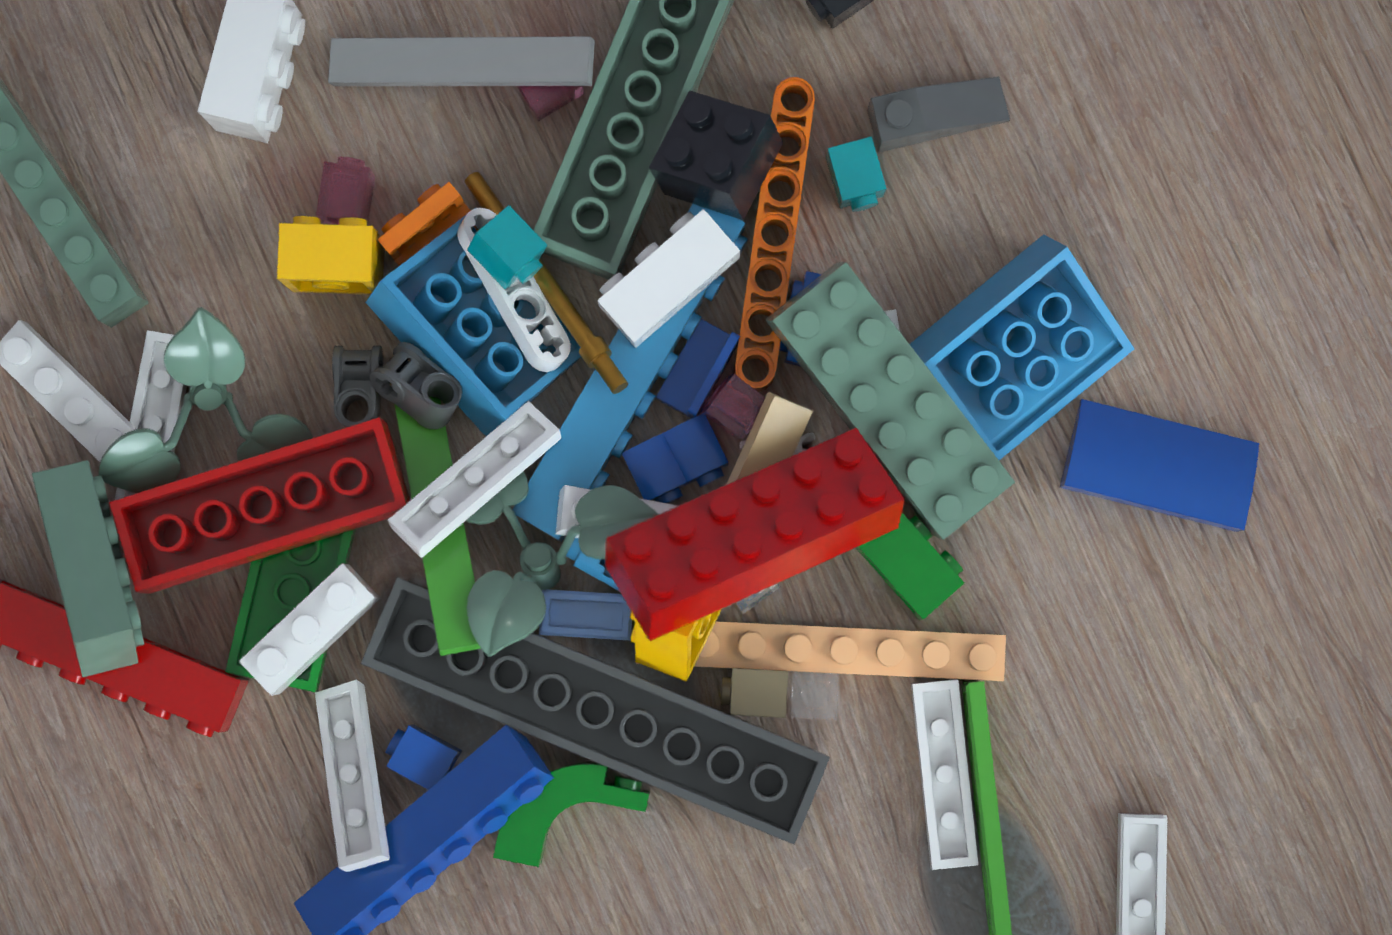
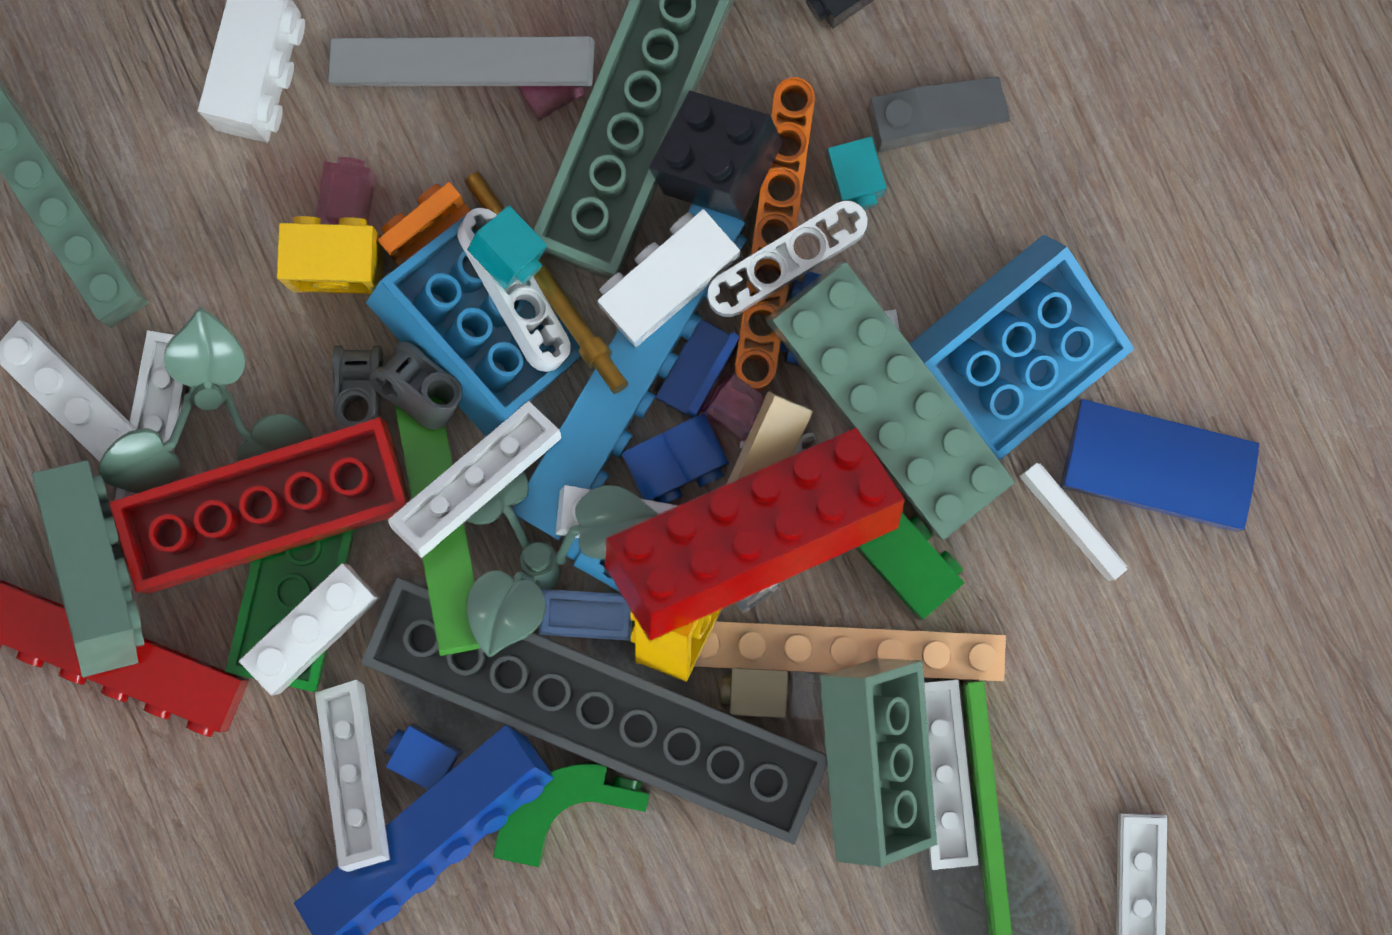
none -> white beam [708,201,867,317]
none -> sand green brick [820,658,937,867]
none -> white tile [1019,463,1127,581]

